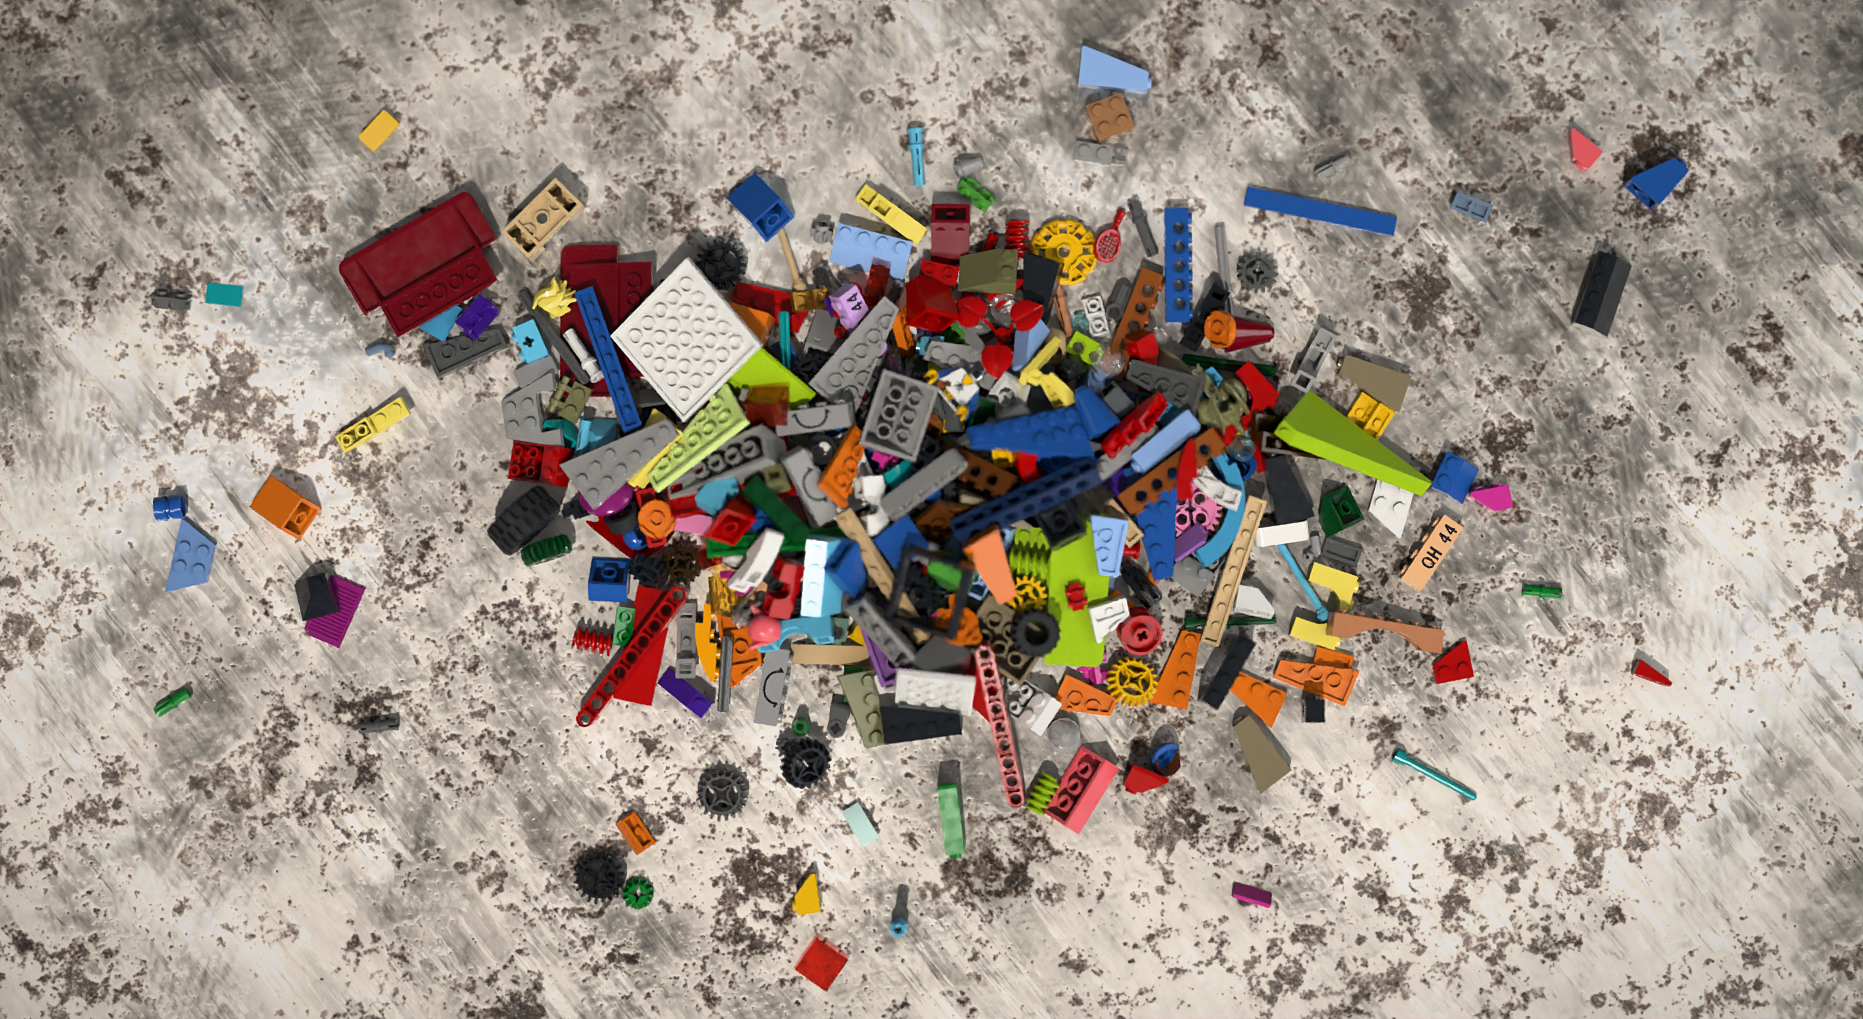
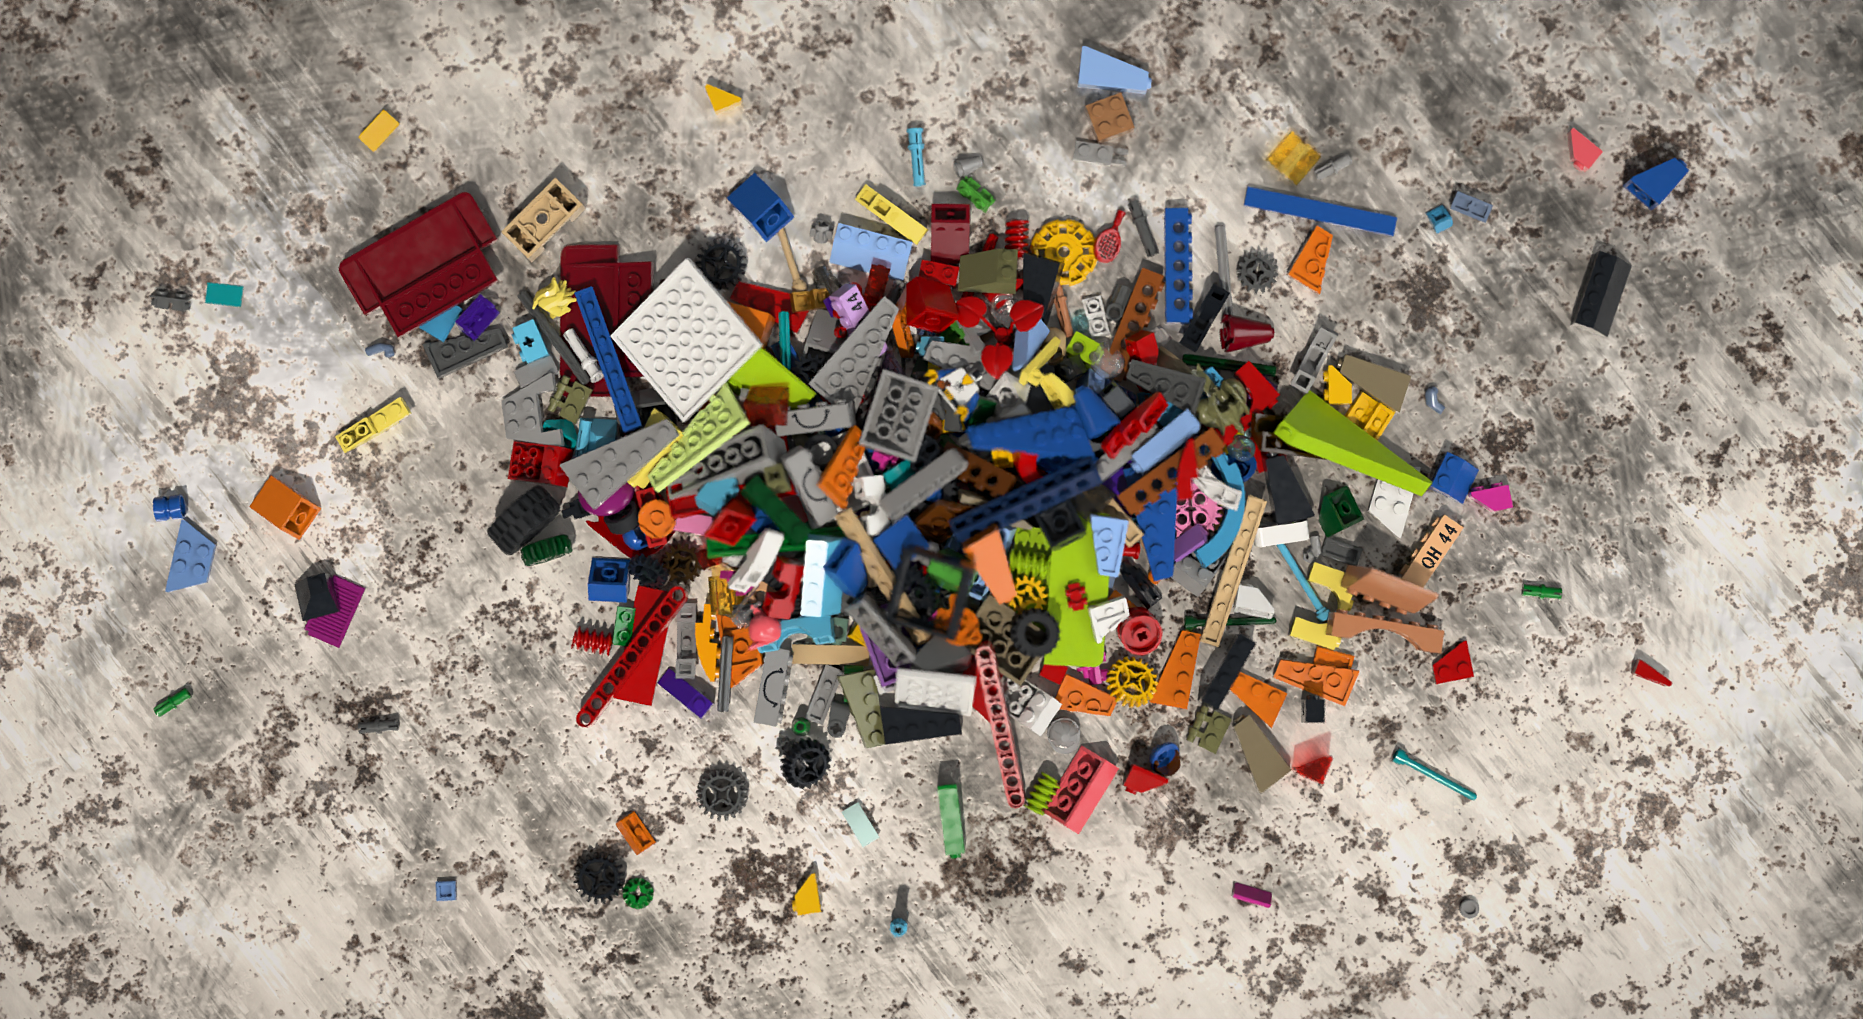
clear red tile [795,938,848,992] -> none
orange tile [1204,310,1236,349] -> none
none -> medium blue tile [436,881,457,901]
none -> yellow slope [705,84,743,115]
none -> light grey plate [805,664,844,725]
none -> red panel [1039,664,1068,685]
none -> olive plate [1186,705,1232,754]
none -> clear yellow slope [1266,131,1321,186]
none -> orange wing [1287,225,1333,295]
none -> clear red slope [1292,755,1333,785]
none -> yellow slope [1323,365,1352,405]
none -> nougat slope [1340,565,1439,615]
none -> sand blue arm [1425,386,1445,414]
none -> dark azure slope [1426,204,1453,233]
none -> light grey tile [1459,899,1480,919]

